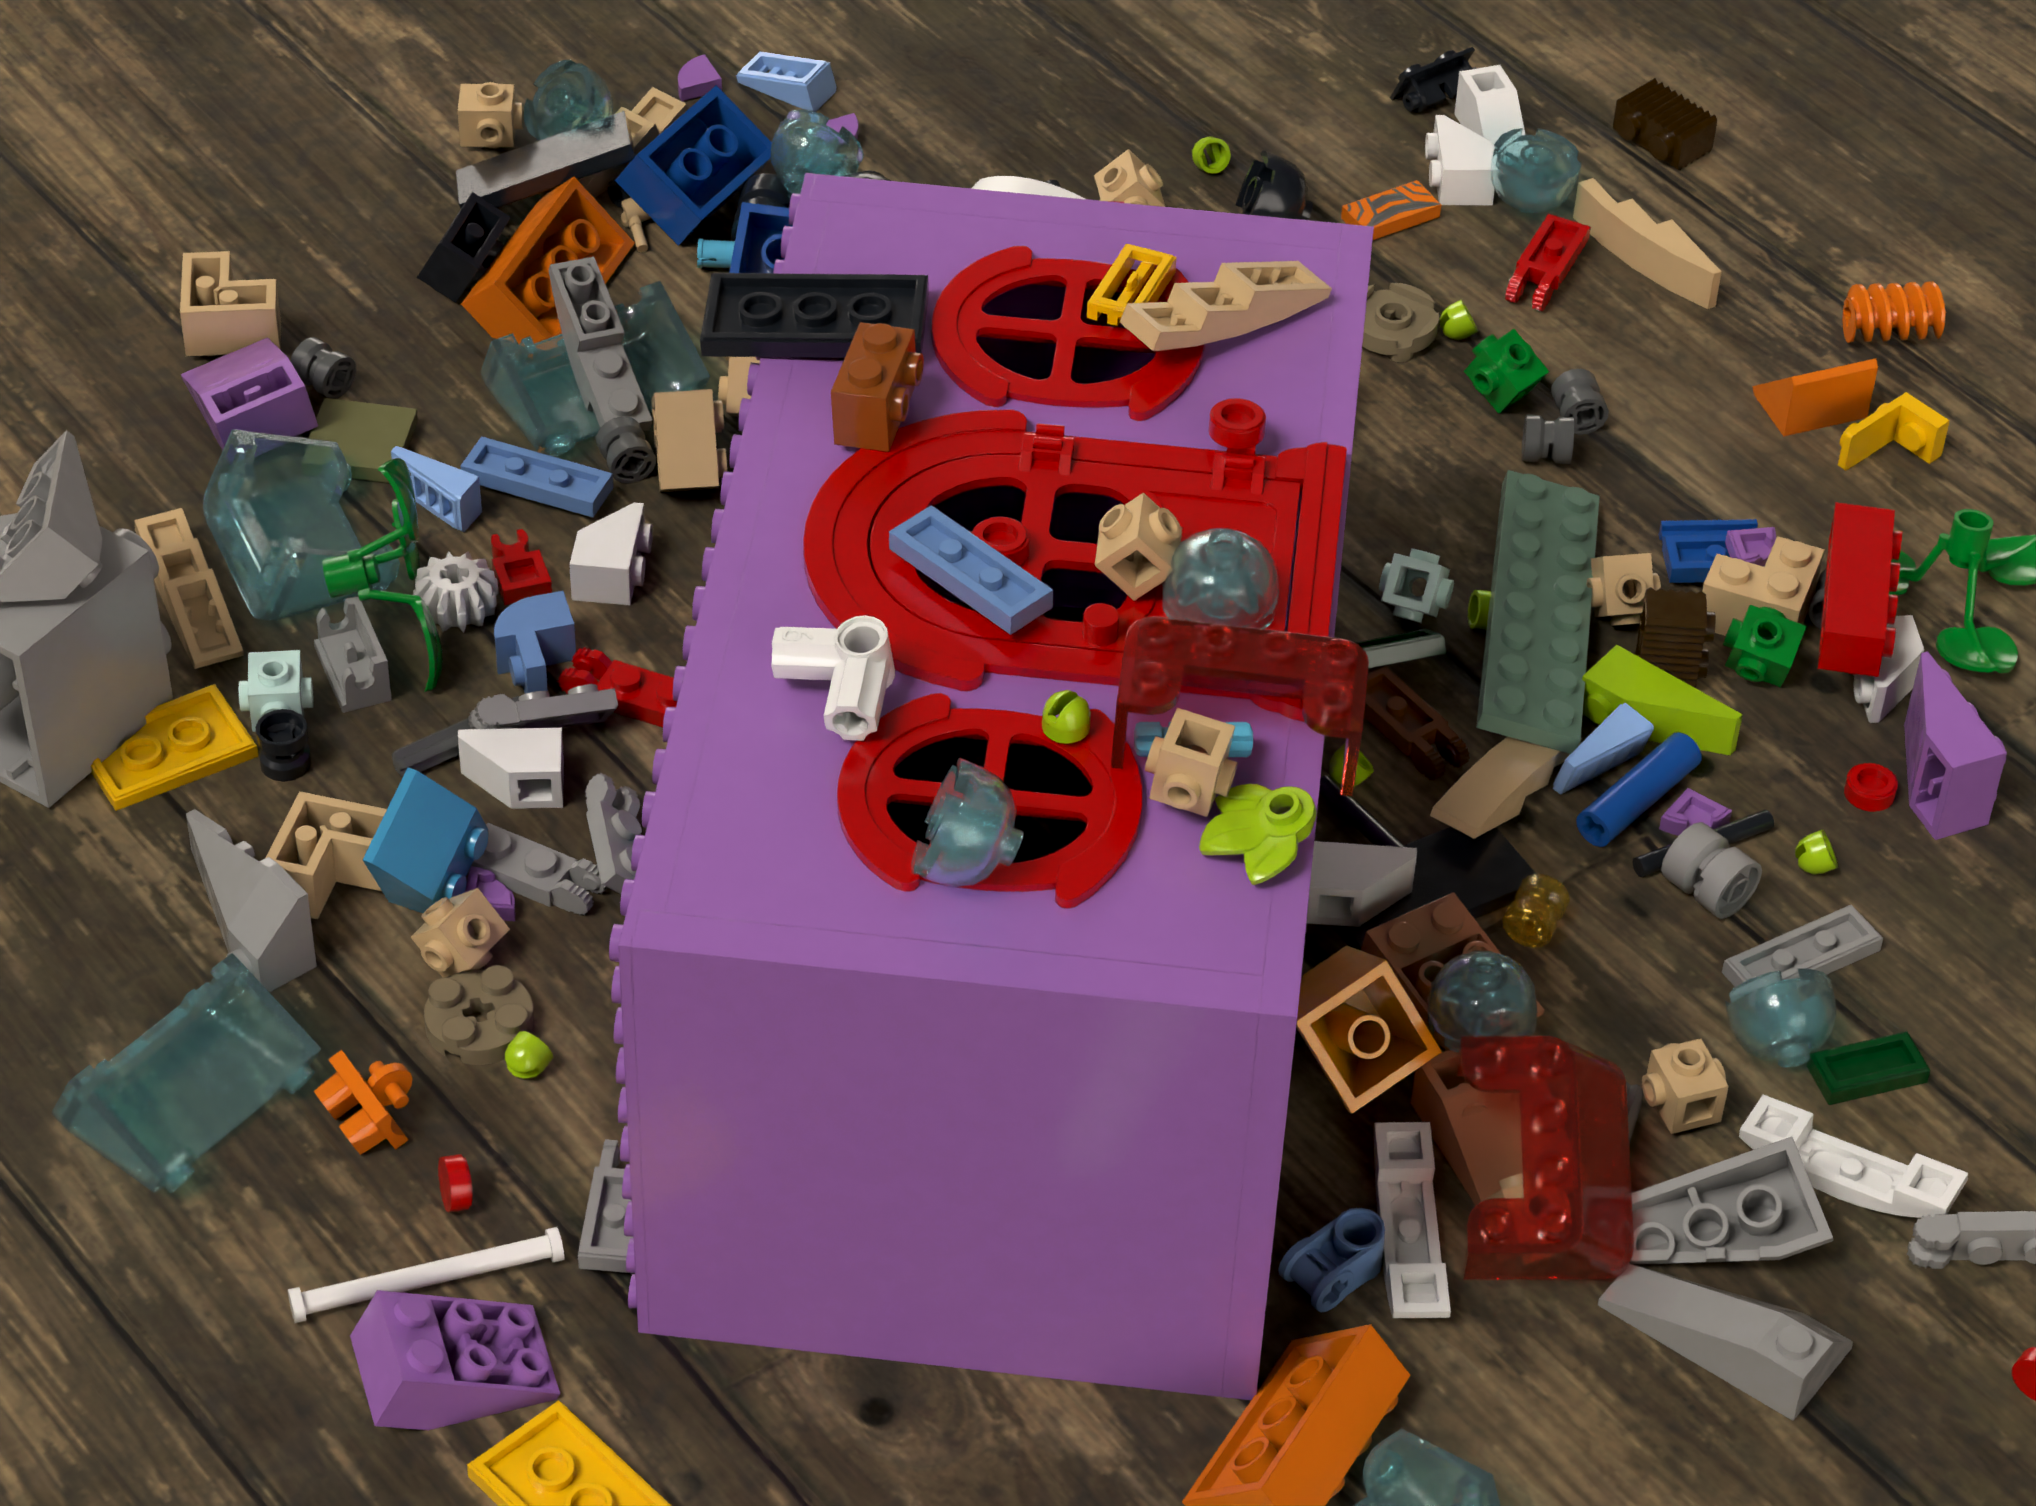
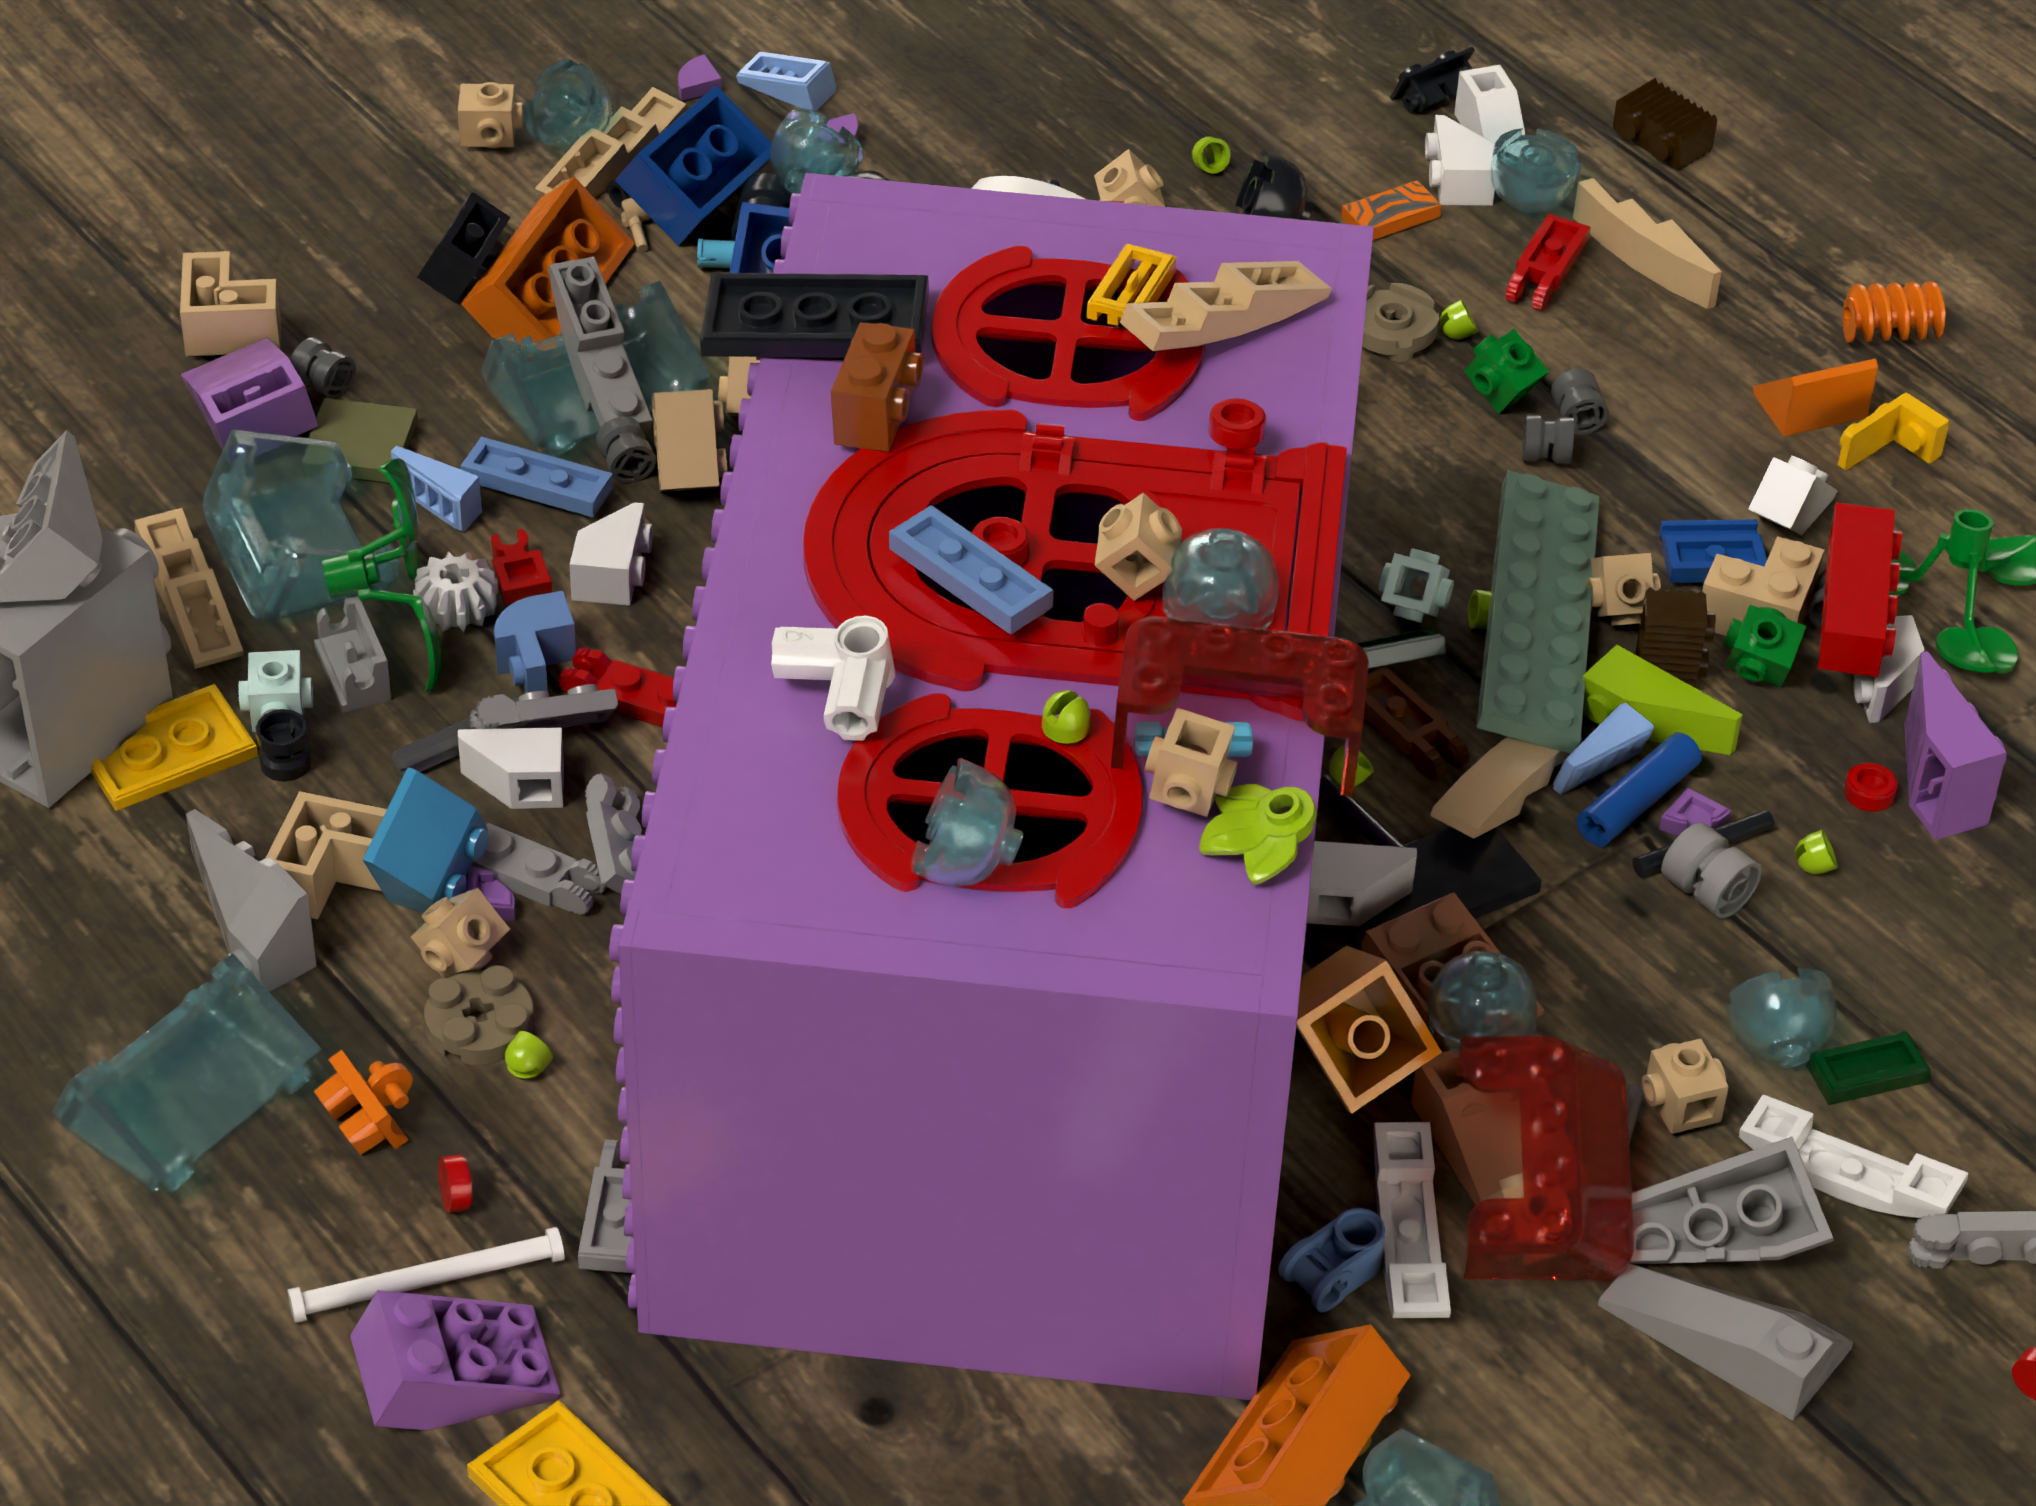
tile [456,111,635,209] -> none
clear yellow wheel [1502,874,1570,948] -> none
light grey tile [1722,905,1883,1007] -> none
medium lavender tile [1725,527,1776,566] -> none
none -> white slope [1748,455,1838,536]

